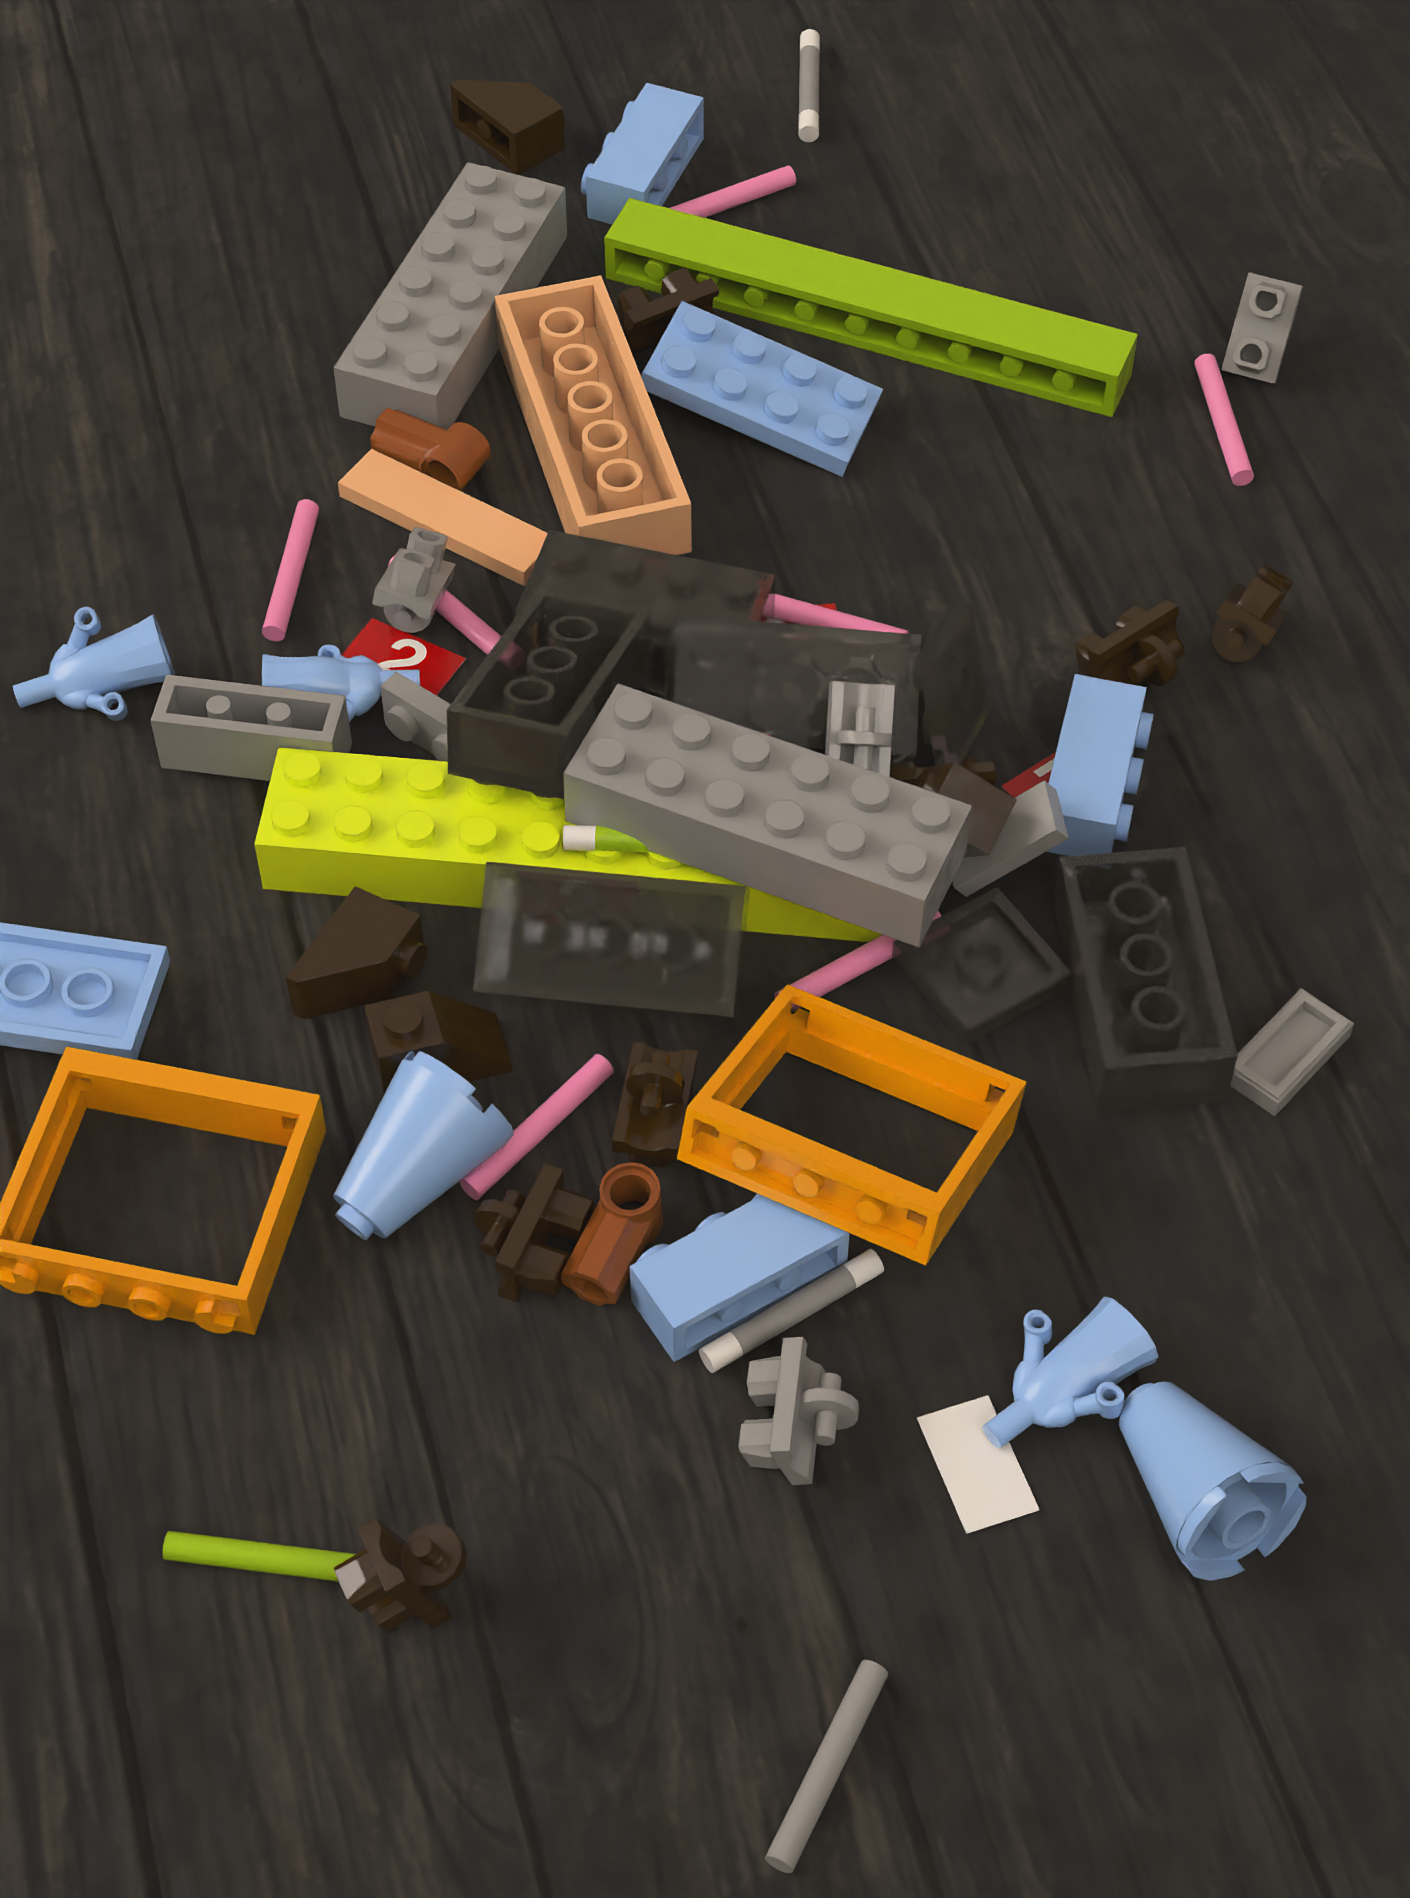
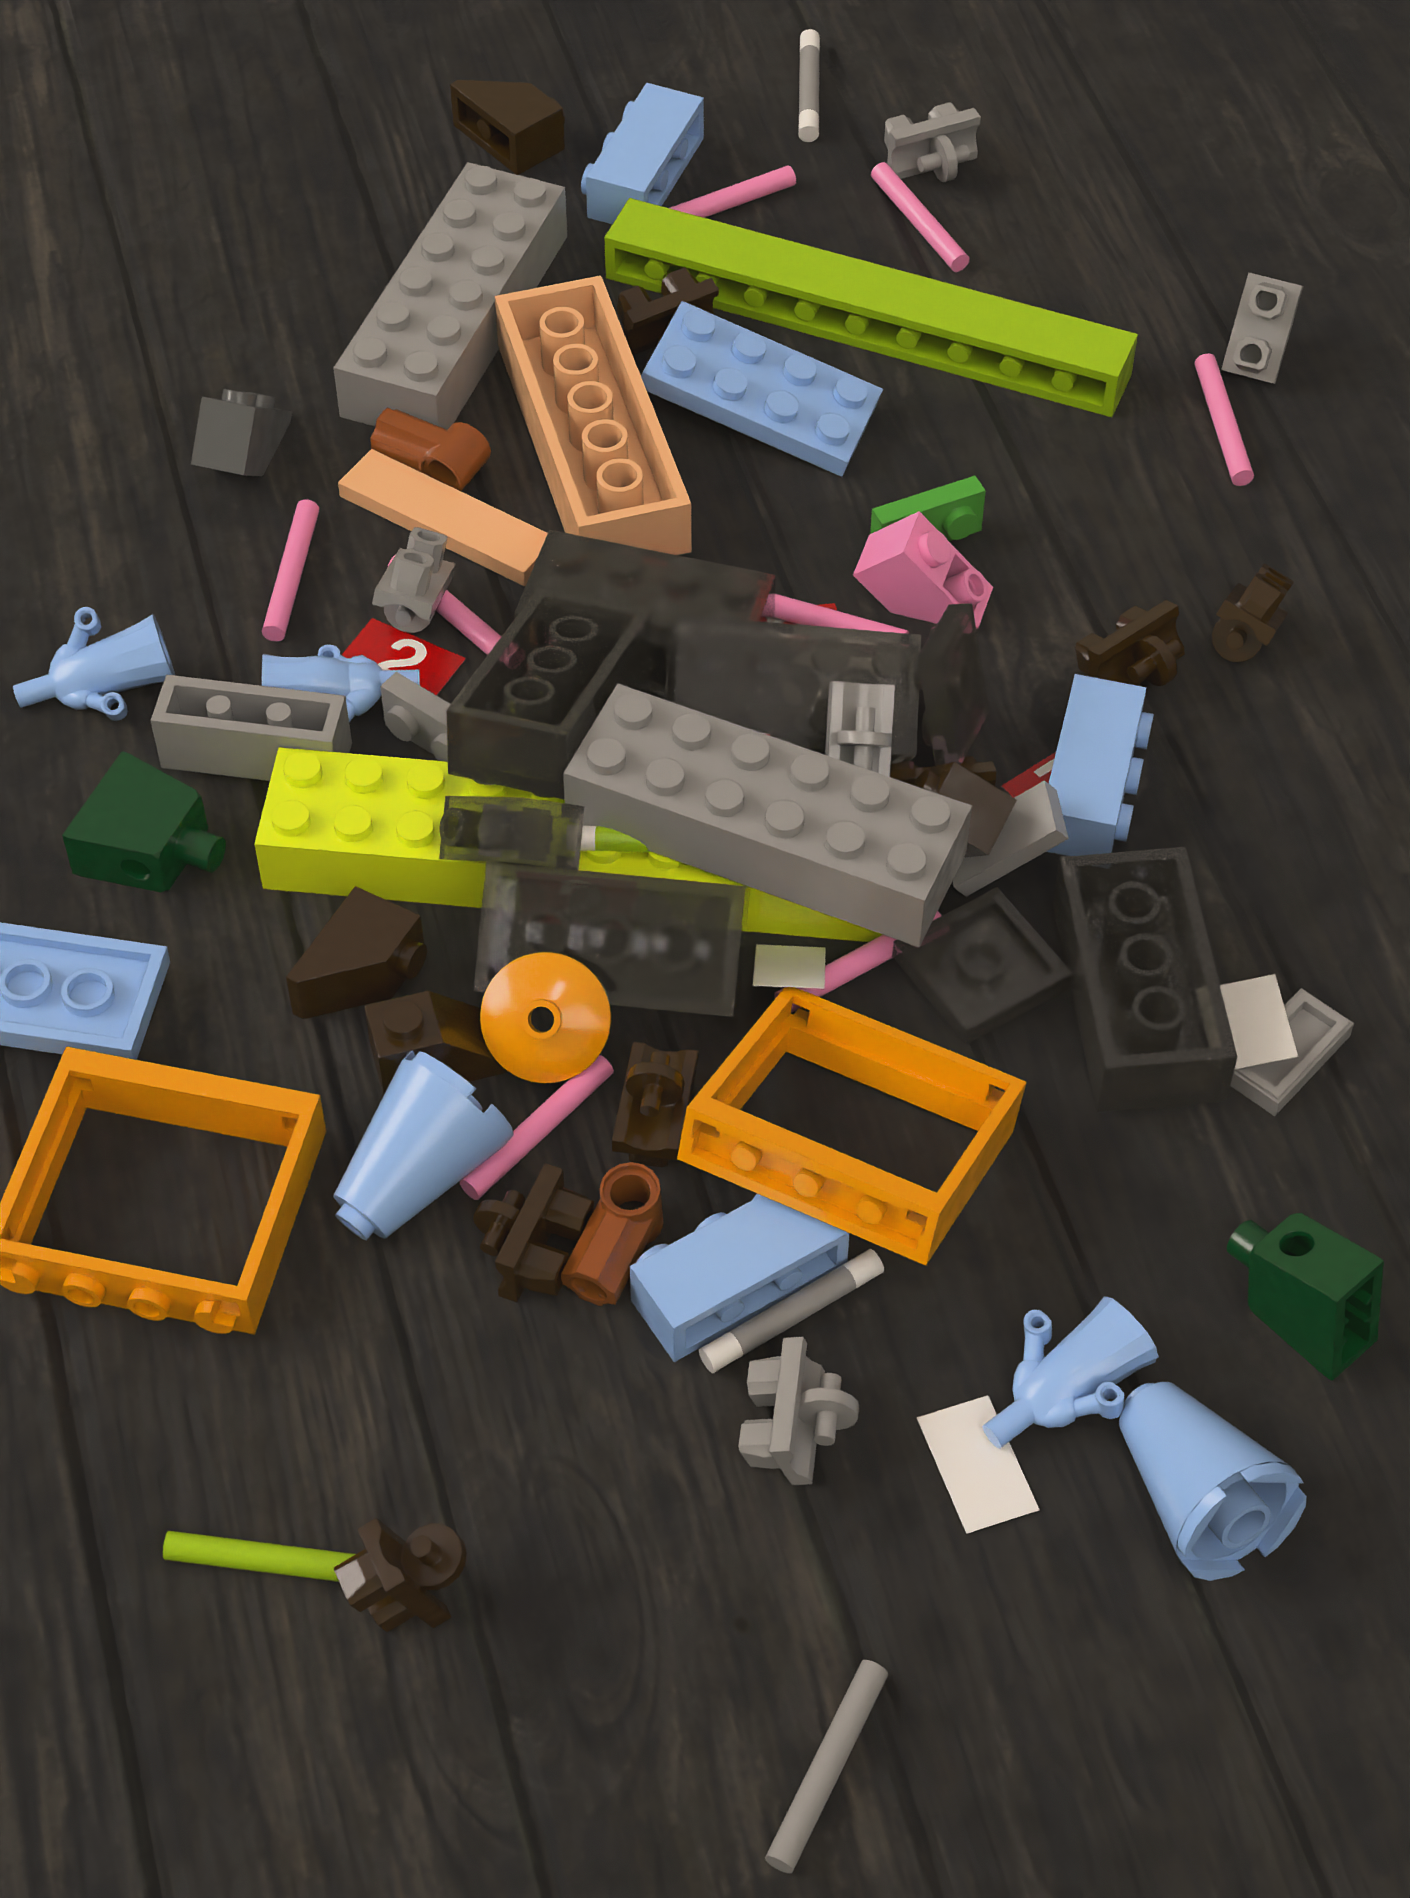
none -> dark green torso [62,751,226,893]
none -> dark grey slope [191,389,292,476]
none -> clear smoke slope [439,796,585,871]
none -> light orange dish [480,952,611,1083]
none -> white sticker [753,944,826,989]
none -> bright pink slope [853,511,993,632]
none -> bright green plate [870,476,986,541]
none -> bright pink bar [871,162,969,272]
none -> light grey hips [884,102,981,182]
none -> white sticker [1206,974,1298,1071]
none -> dark green torso [1227,1213,1384,1381]

